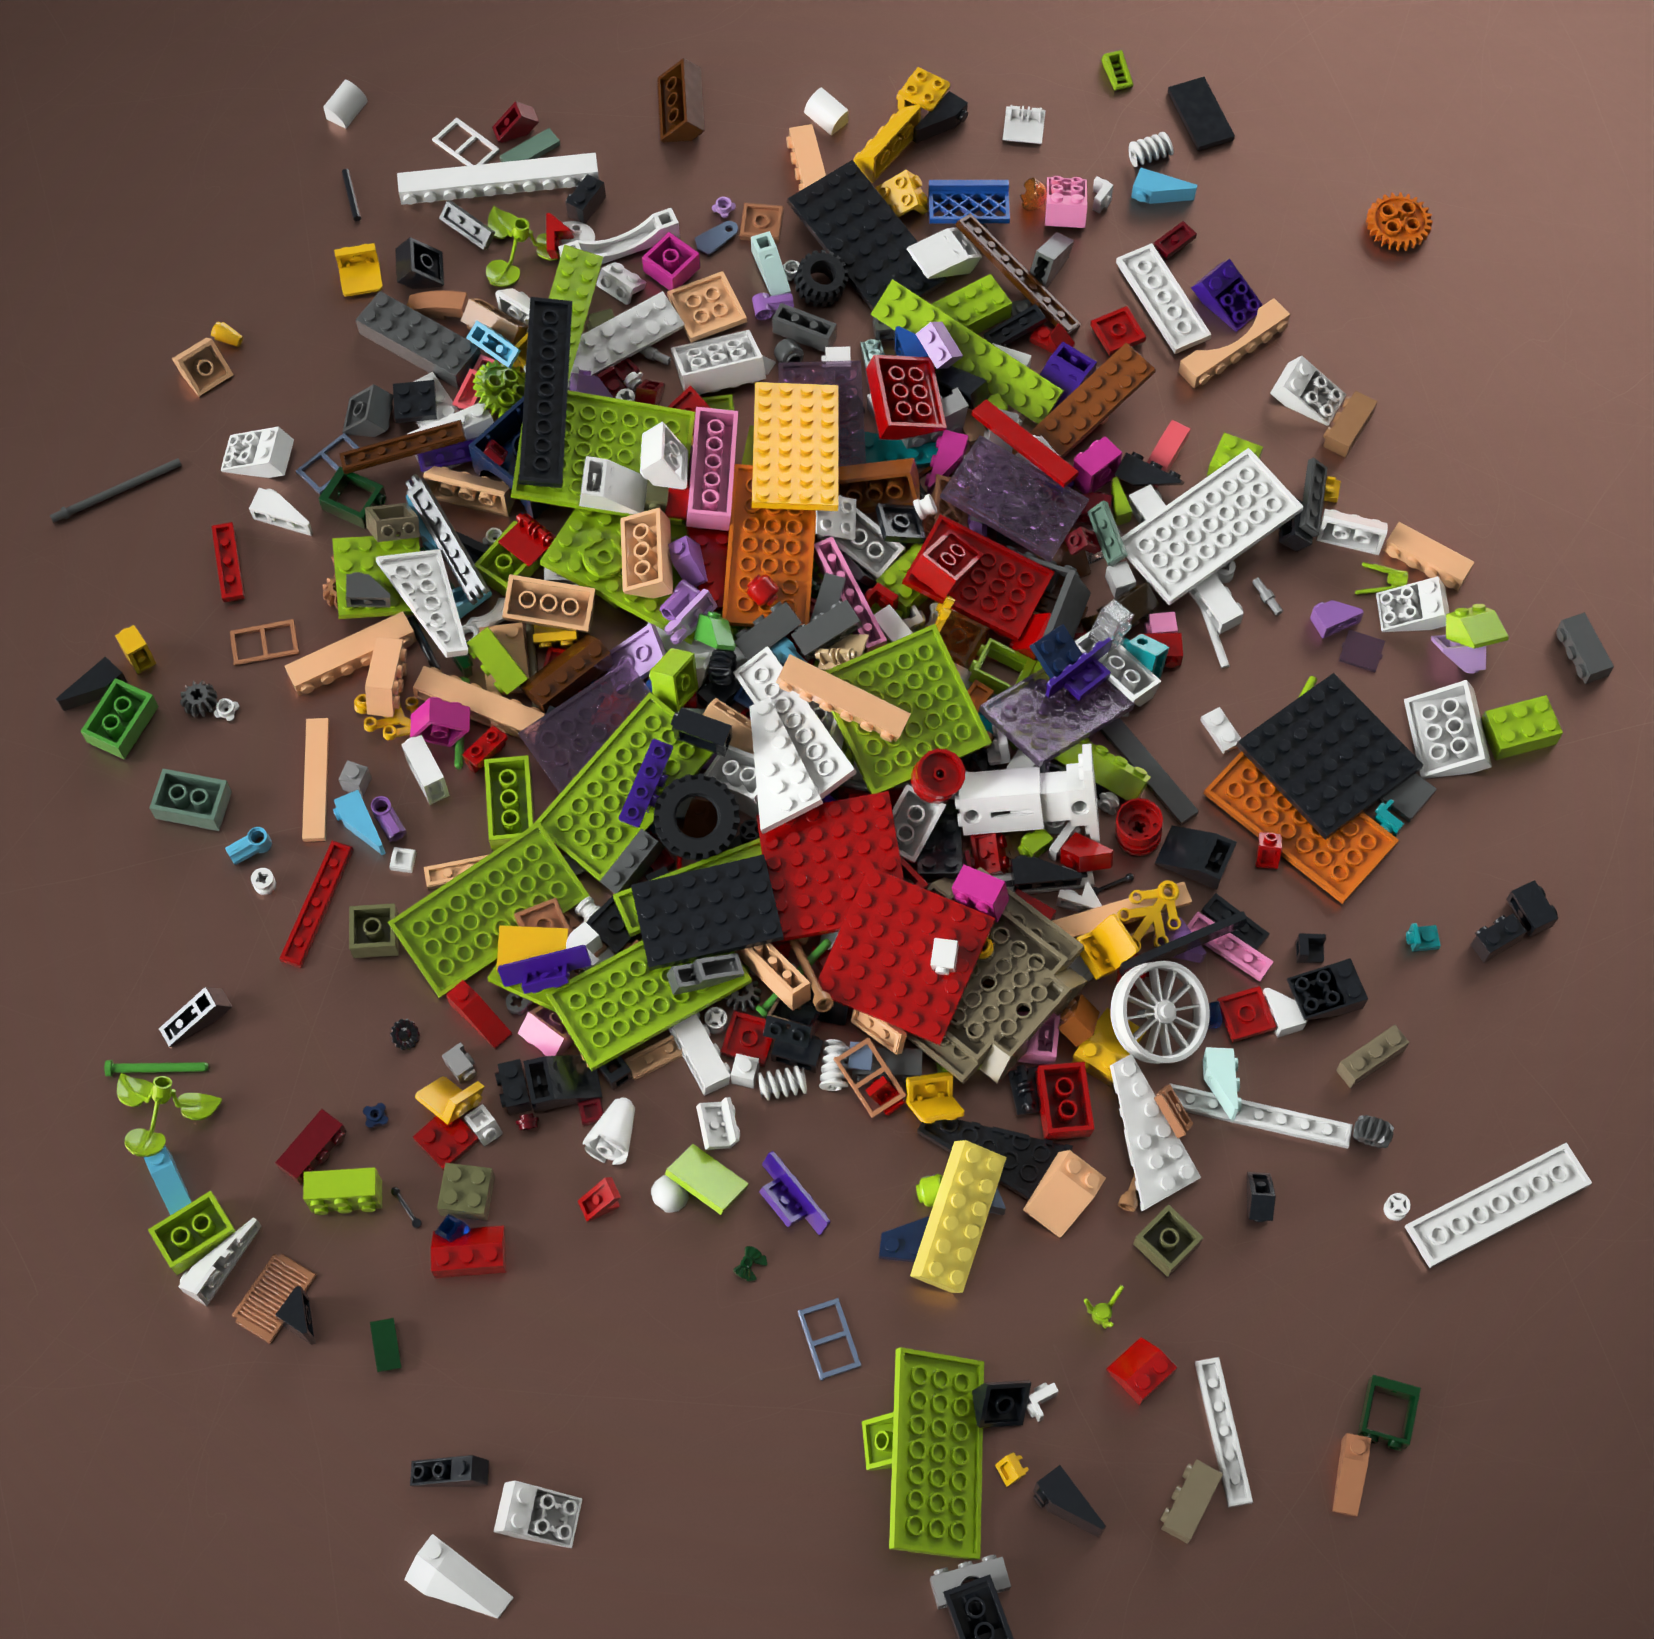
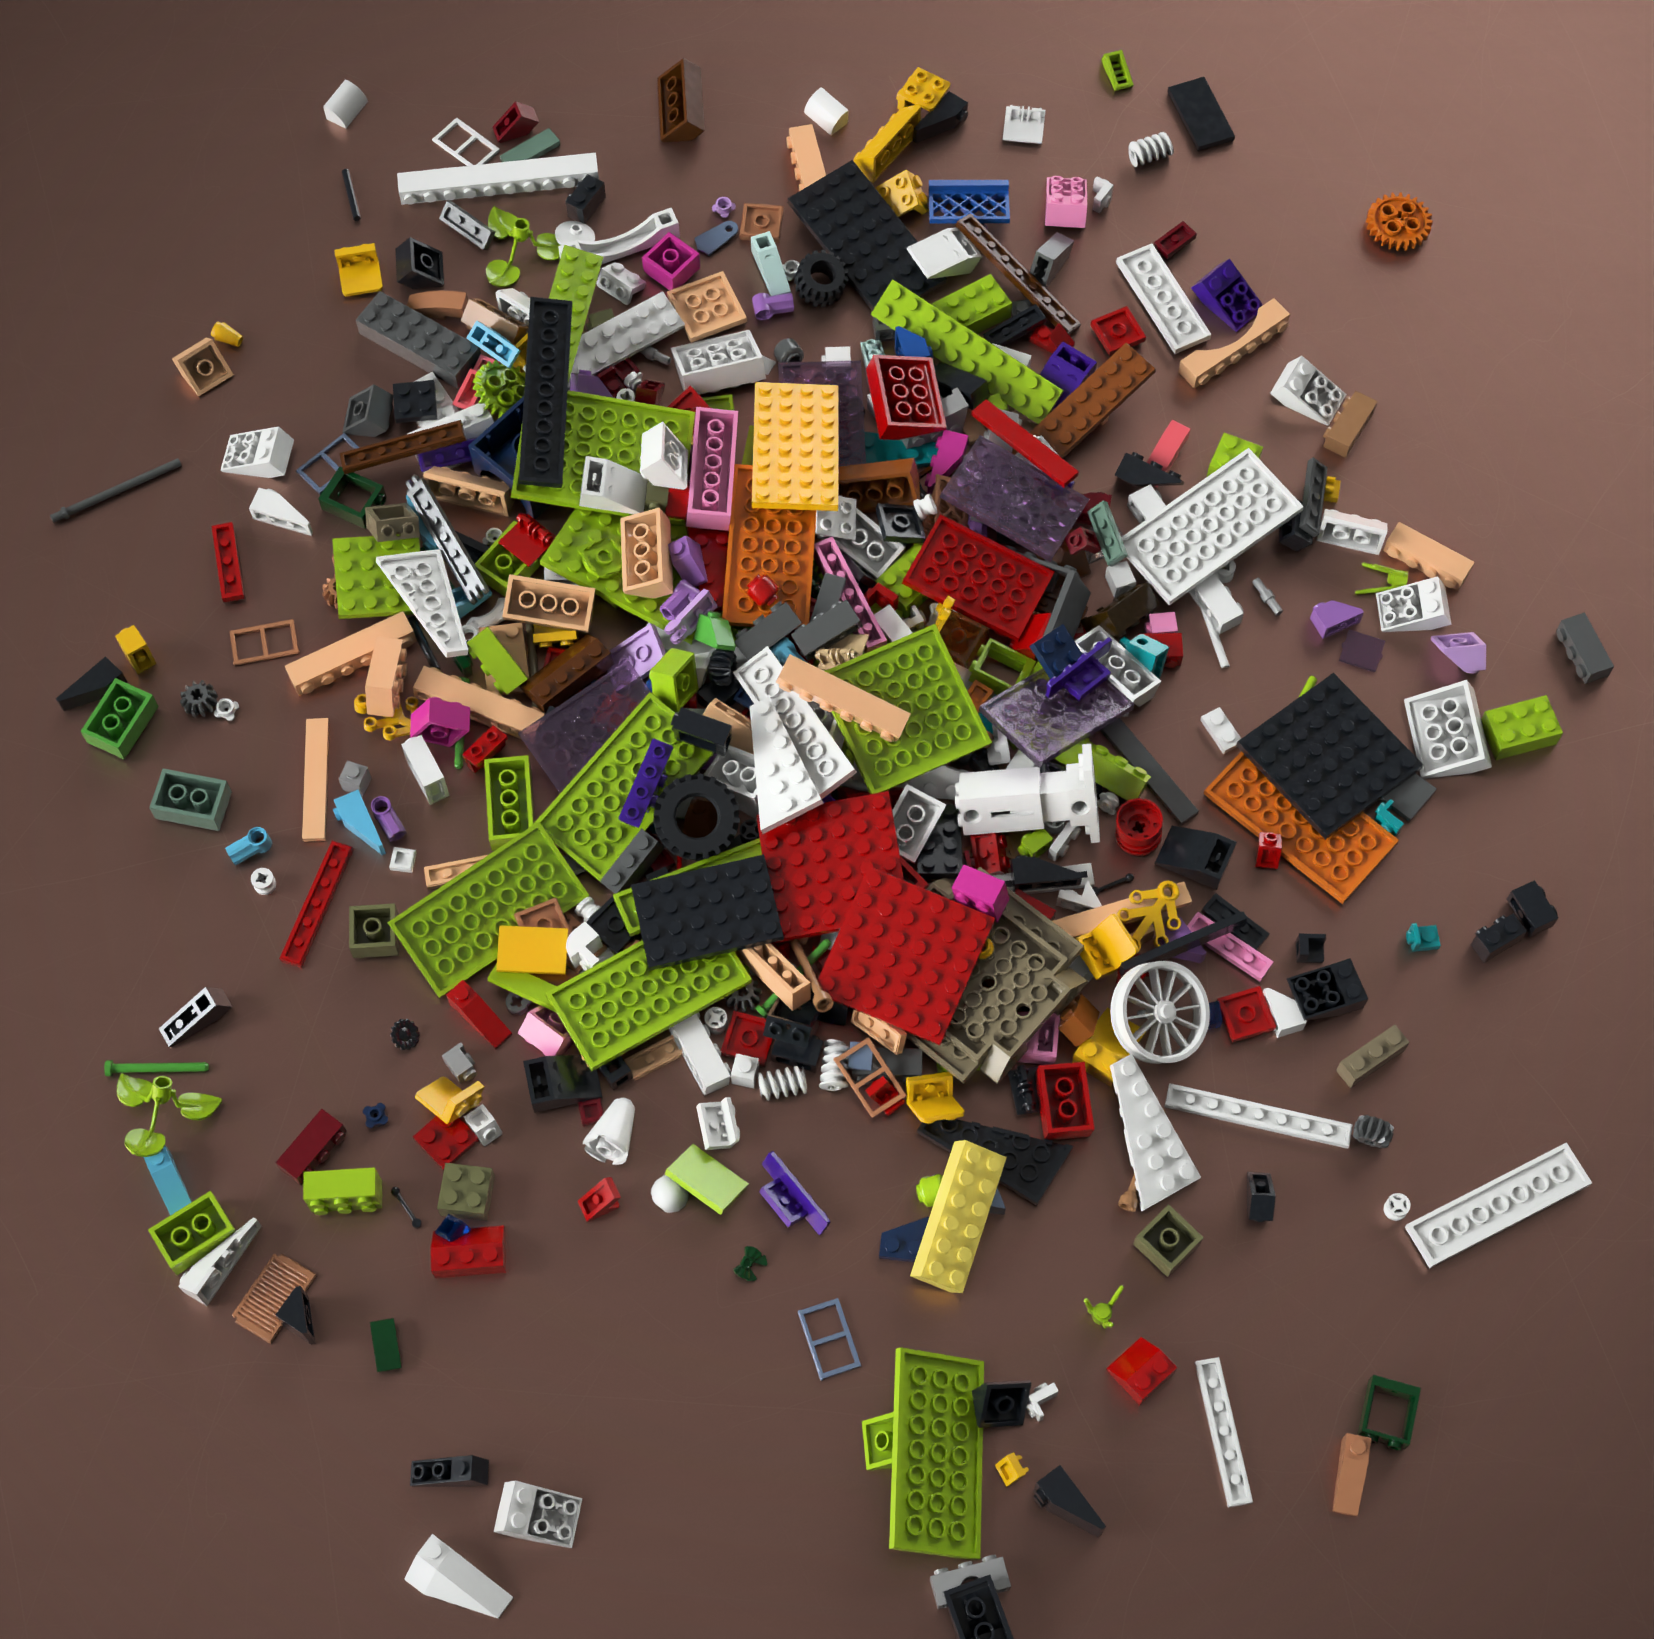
dark grey slope [346,572,391,608] -> none
dark red tile [483,439,508,466] -> none
black brick [495,1059,532,1116] -> none
dark purple bracket [498,945,592,994] -> none
dark red plate [516,1113,539,1130] -> none
red slope [546,213,574,259] -> none
dark grey slope [666,953,744,995] -> none
dark grey brick [772,303,837,352] -> none
red slope [910,529,984,599] -> none
red wheel [911,749,965,804] -> none
lavender brick [916,322,963,369] -> none
white brick [931,938,959,975] -> none
clear orange hair [1020,177,1047,211] -> none
light nougat slope [1023,1150,1106,1238] -> none
red slope [1061,832,1113,873] -> none
dark pink brick [1073,436,1123,494] -> none
clear brick [1088,599,1134,653] -> none
lime slope [1111,477,1132,526] -> none
medium azure slope [1131,168,1198,204] -> none
nougat plate [1154,1084,1193,1138] -> none
dark tan brick [1160,1459,1223,1544] -> none
light aqua slope [1202,1047,1242,1121] -> none
lime slope [1446,604,1509,649] -> none

